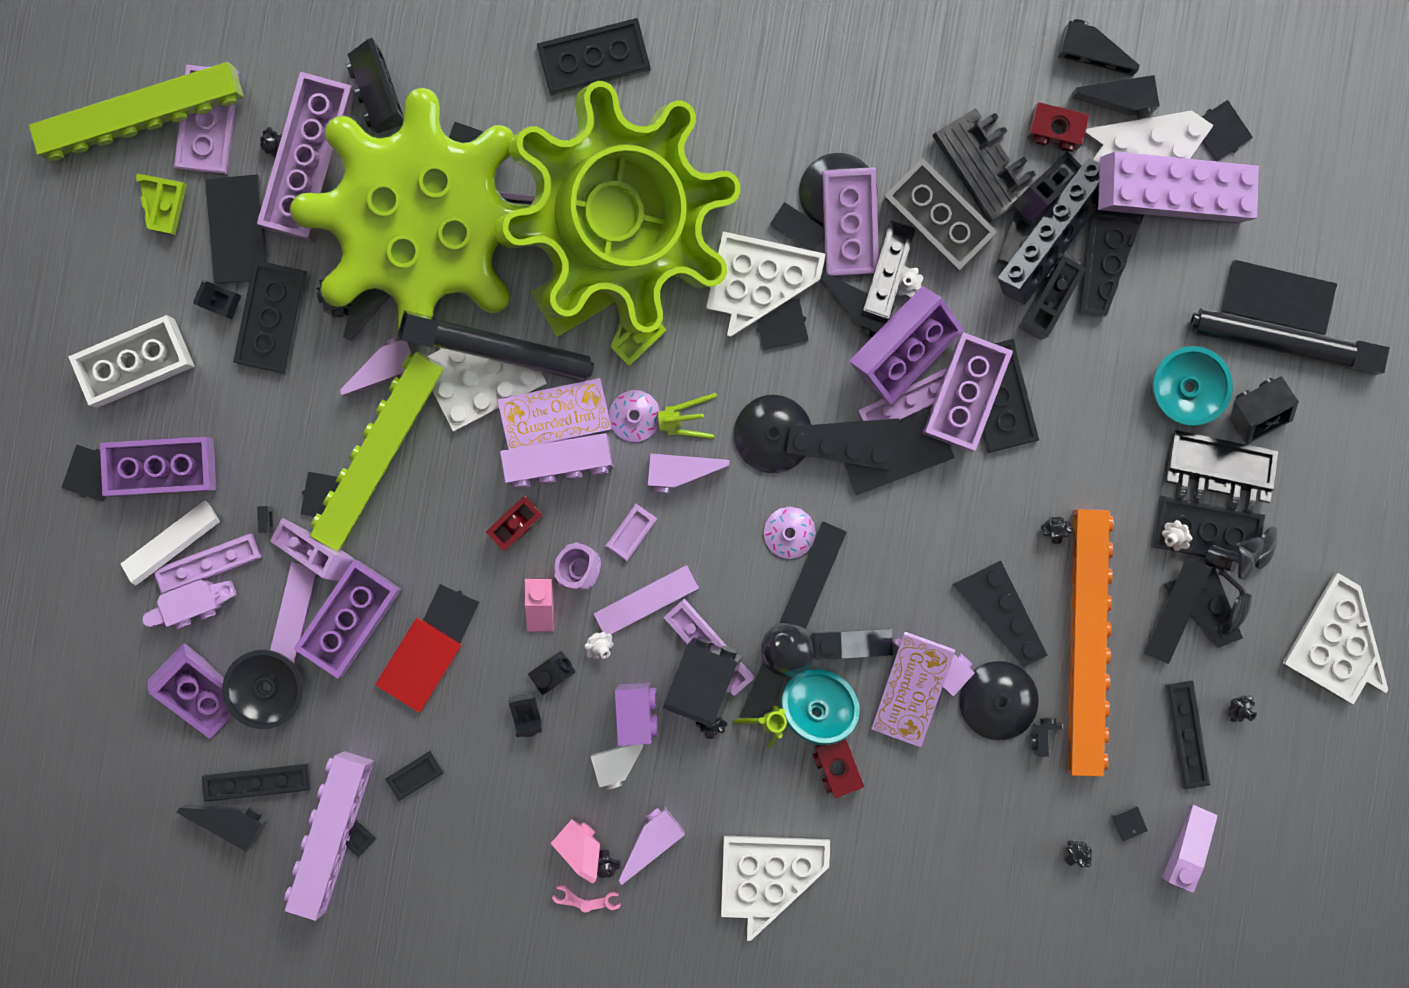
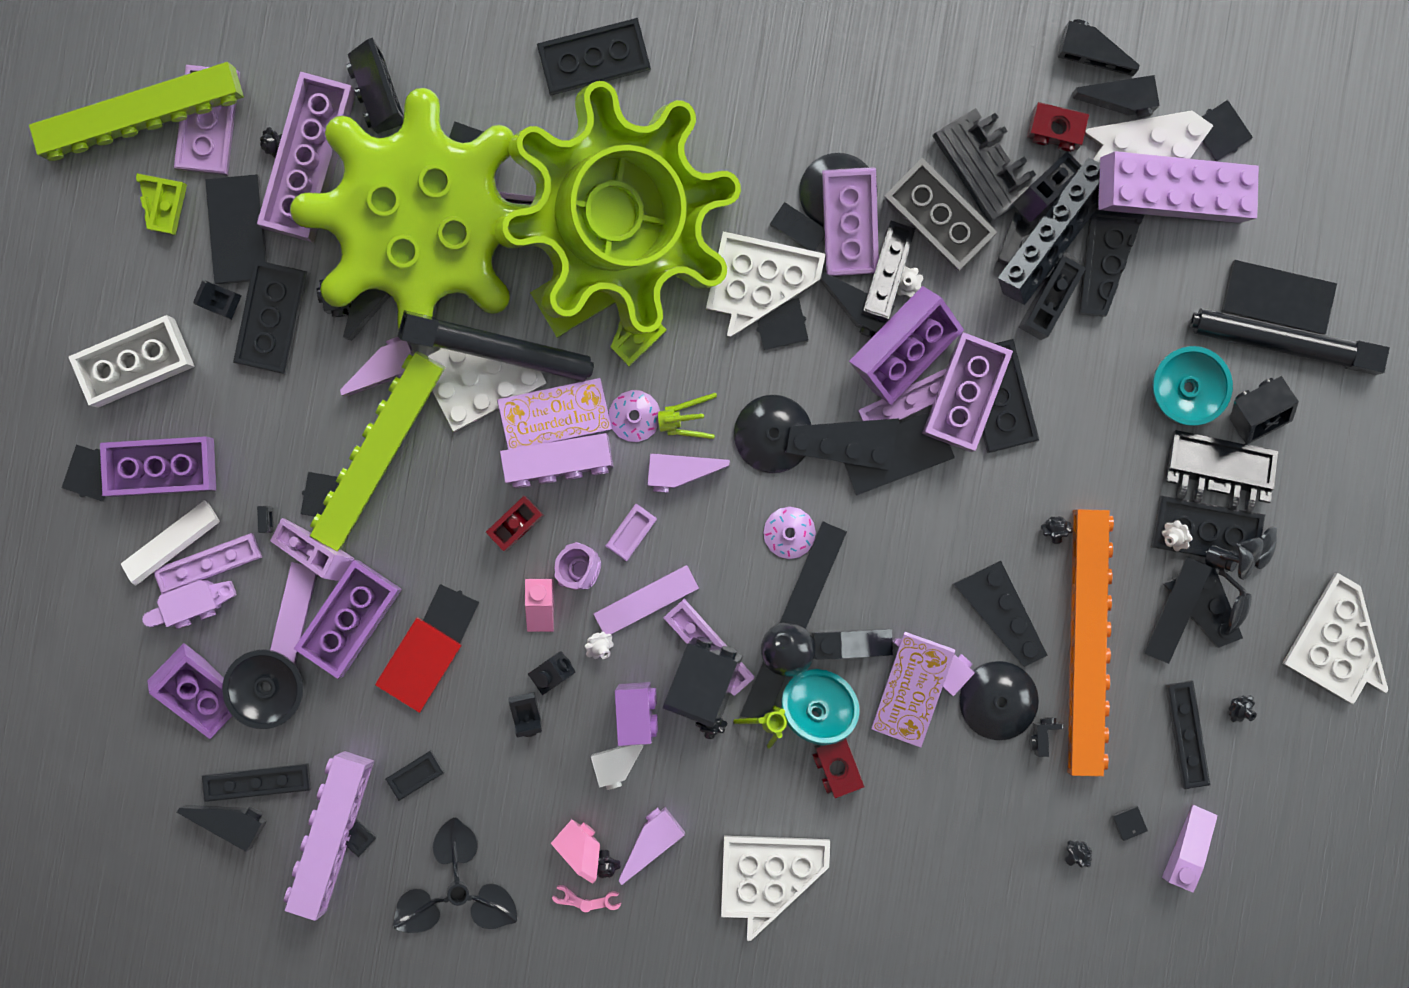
none -> black plant [392,817,517,933]

